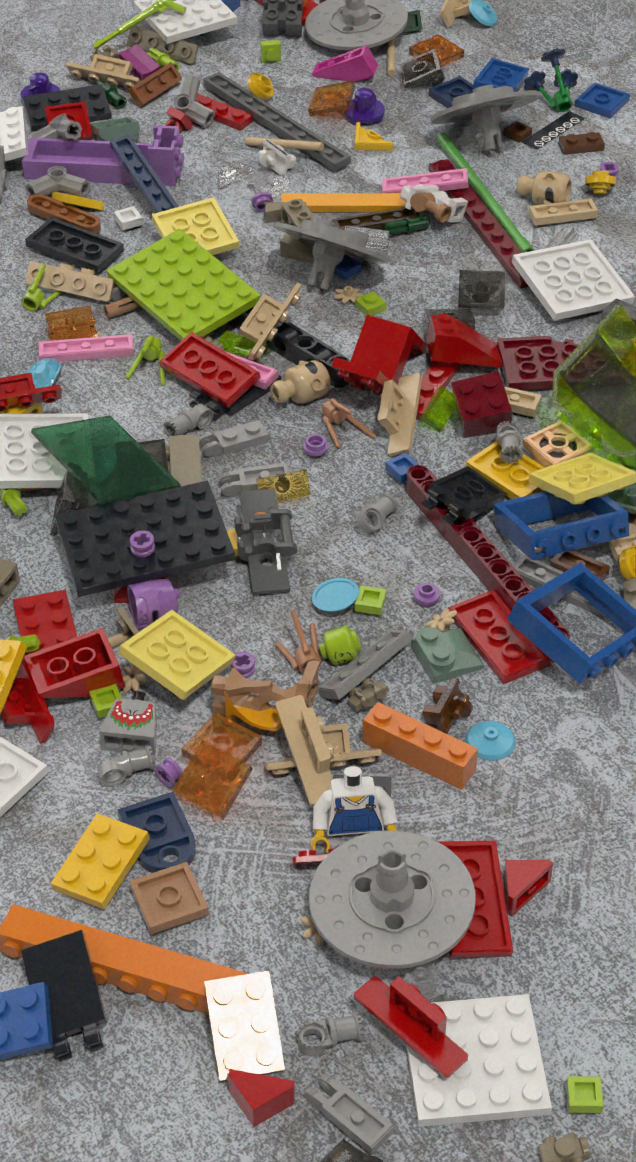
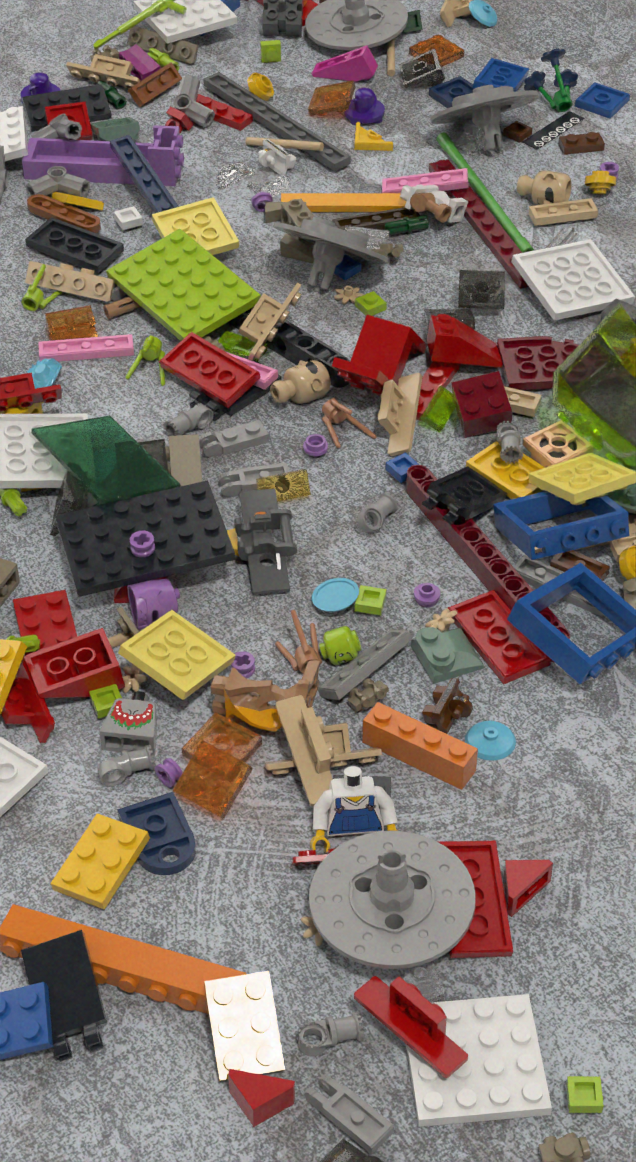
medium nougat plate [129,862,209,935] -> none
none -> dark tan piece [369,243,403,257]

